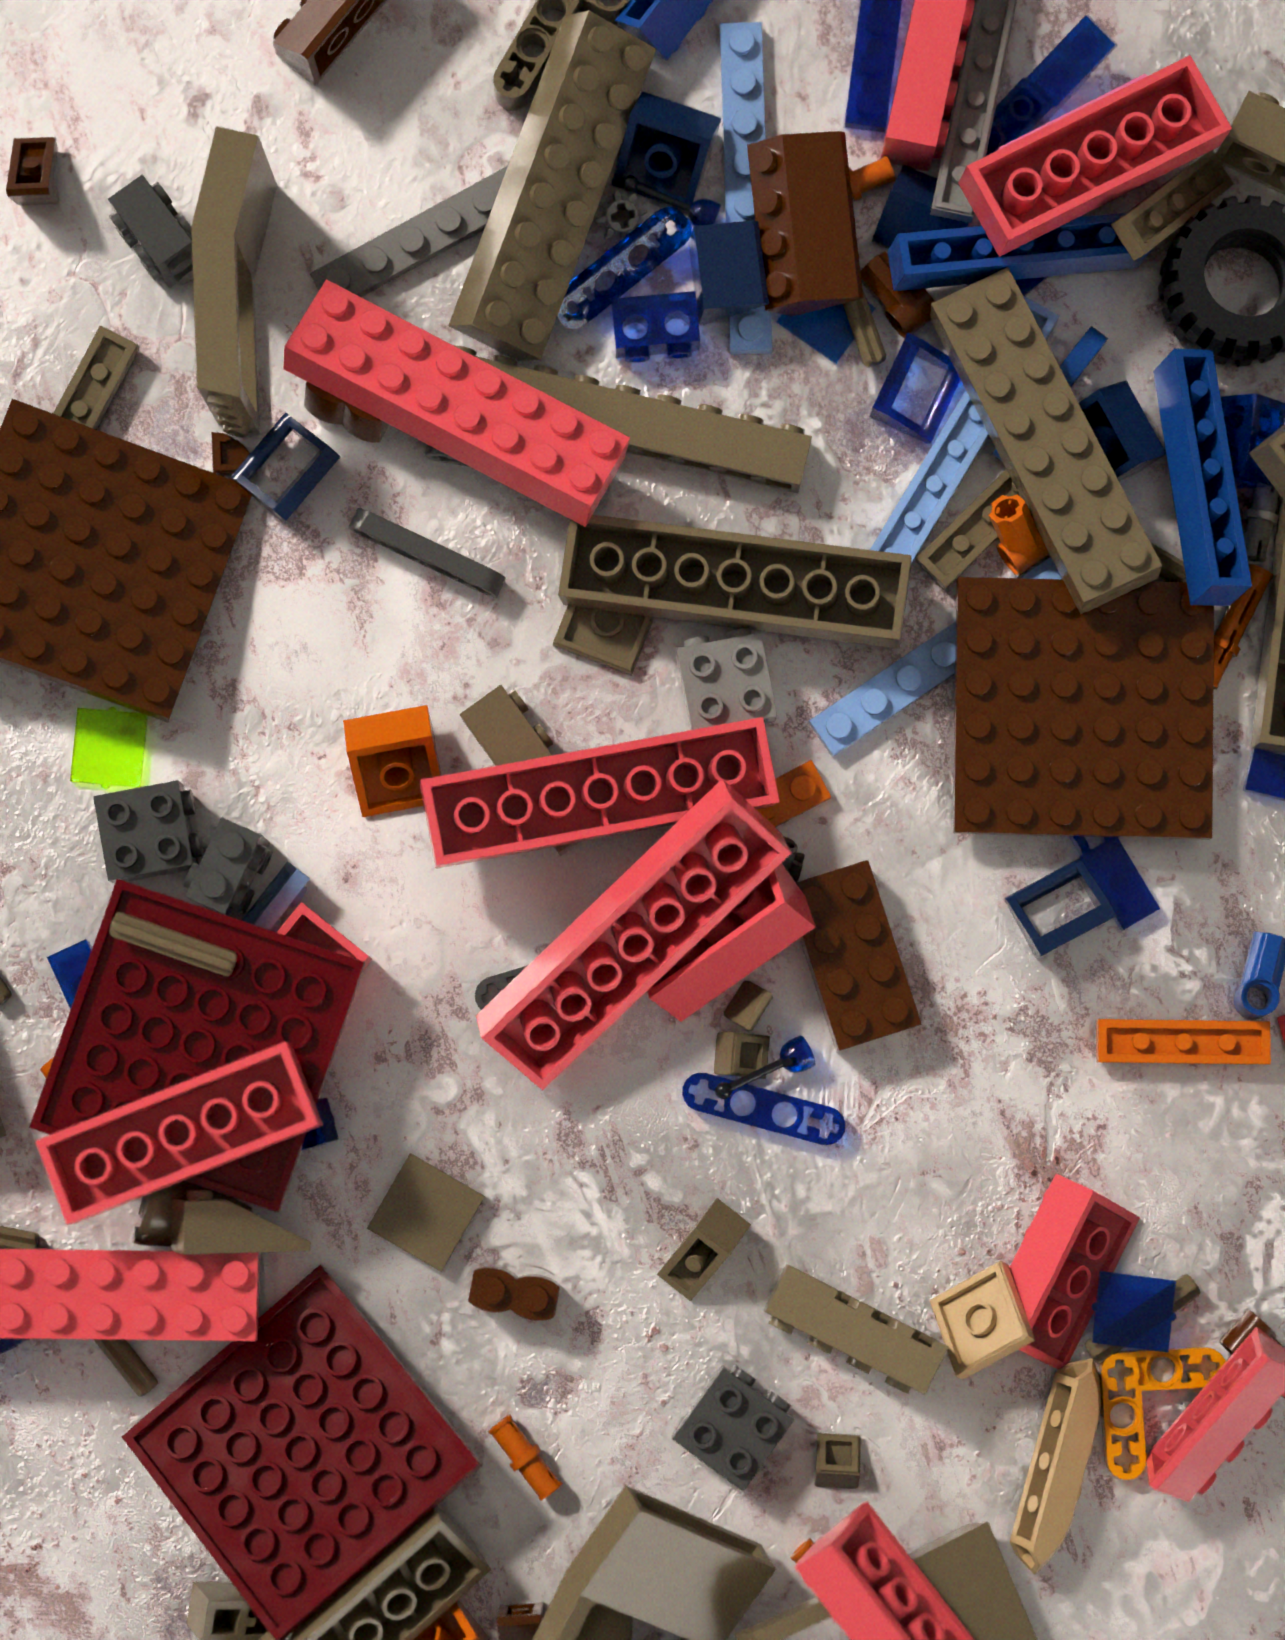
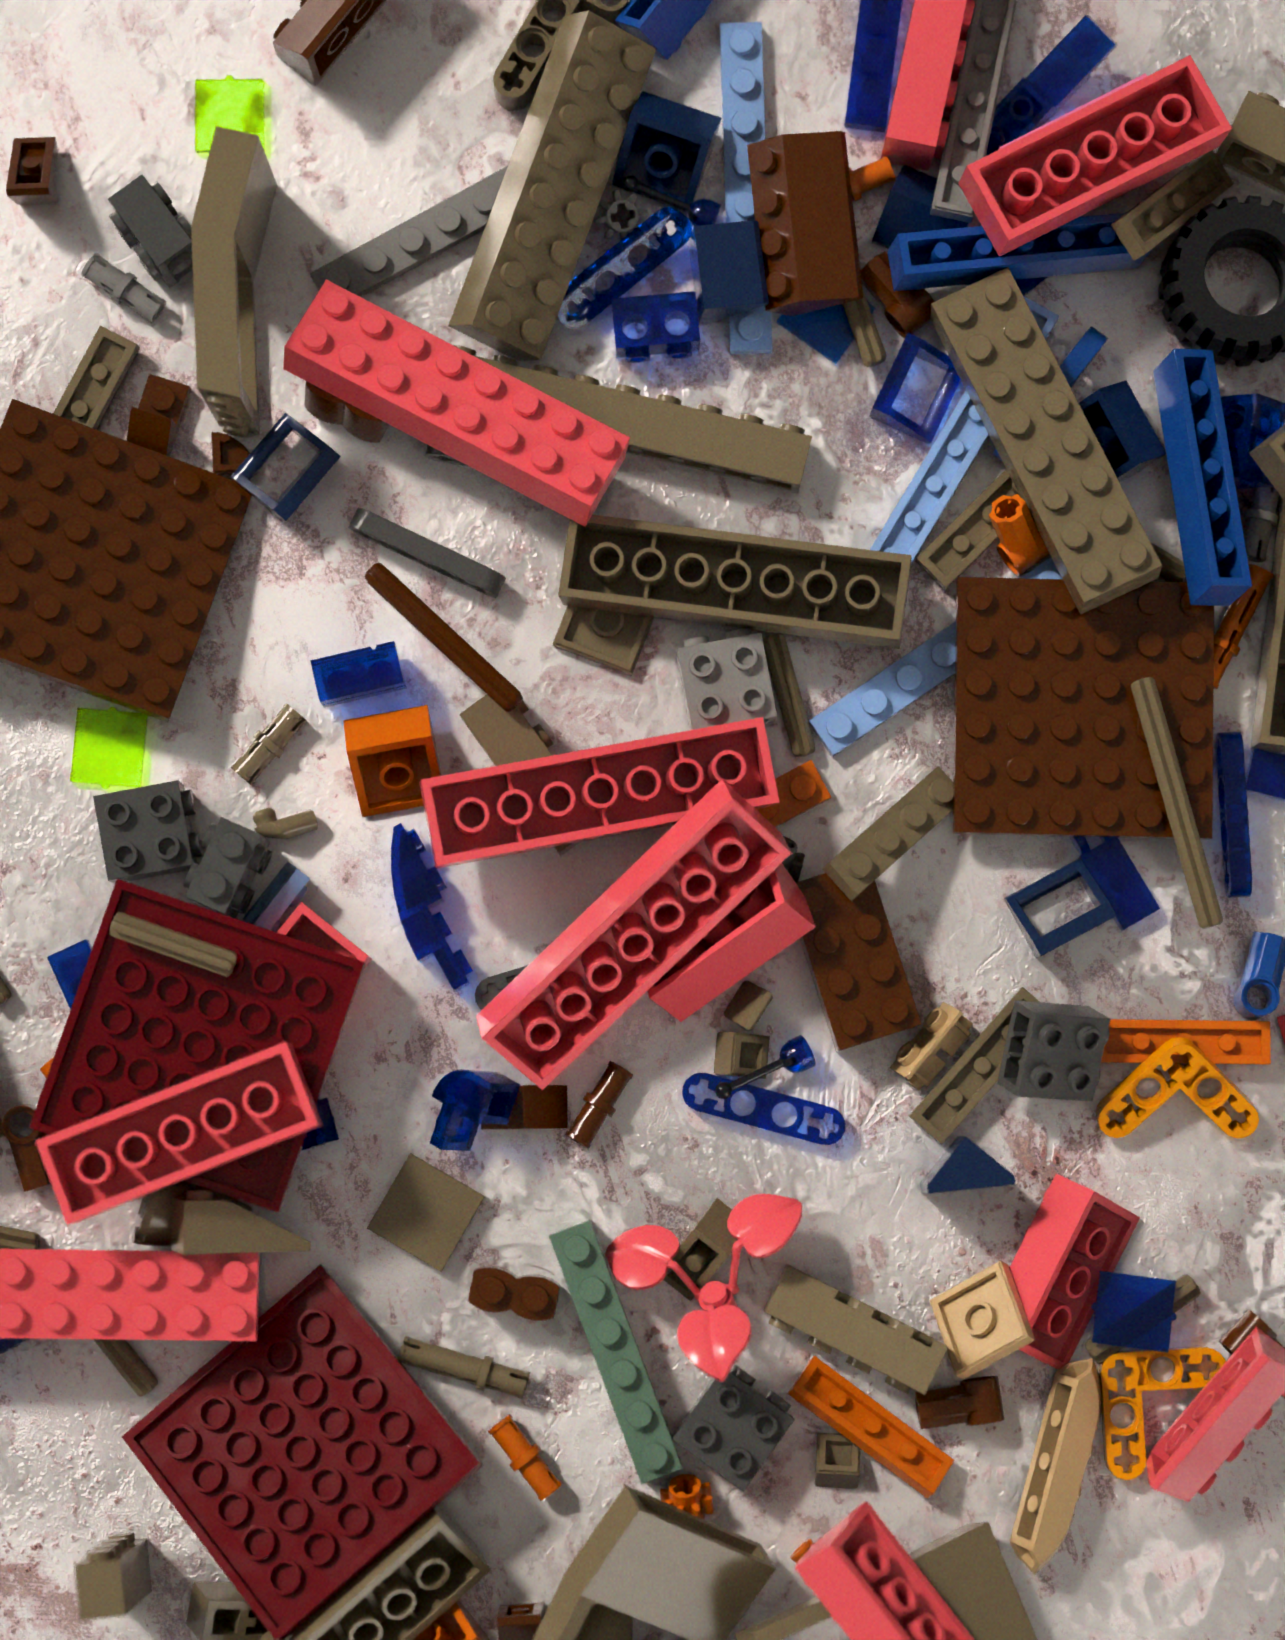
none -> reddish brown piece [2,1104,51,1192]
none -> dark tan brick [75,1532,152,1621]
none -> light grey pin [81,253,166,323]
none -> reddish brown slope [126,374,192,457]
none -> clear neon green piece [195,75,265,153]
none -> dark tan pin [230,703,307,786]
none -> dark tan arm [253,808,318,839]
none -> clear blue brick [310,641,407,708]
none -> reddish brown axle [364,563,523,712]
none -> clear blue slope [391,823,473,992]
none -> dark tan pin [398,1336,530,1399]
none -> clear blue brick [430,1070,520,1151]
none -> reddish brown slope [481,1085,568,1129]
none -> sand green brick [549,1220,683,1484]
none -> reddish brown pin [565,1061,633,1149]
none -> coral plant [605,1194,803,1382]
none -> orange gear [660,1474,714,1519]
none -> dark tan axle [763,633,815,757]
none -> orange plate [787,1356,955,1499]
none -> dark tan plate [823,766,954,901]
none -> tan hinge [890,1002,973,1091]
none -> dark tan plate [908,987,1040,1145]
none -> reddish brown piece [914,1376,1005,1429]
none -> dark blue slope [920,1136,1016,1194]
none -> dark grey brick [997,1000,1110,1101]
none -> light orange beam [1095,1037,1259,1138]
none -> dark tan axle [1131,677,1223,928]
none -> clear blue beam [1215,731,1252,898]

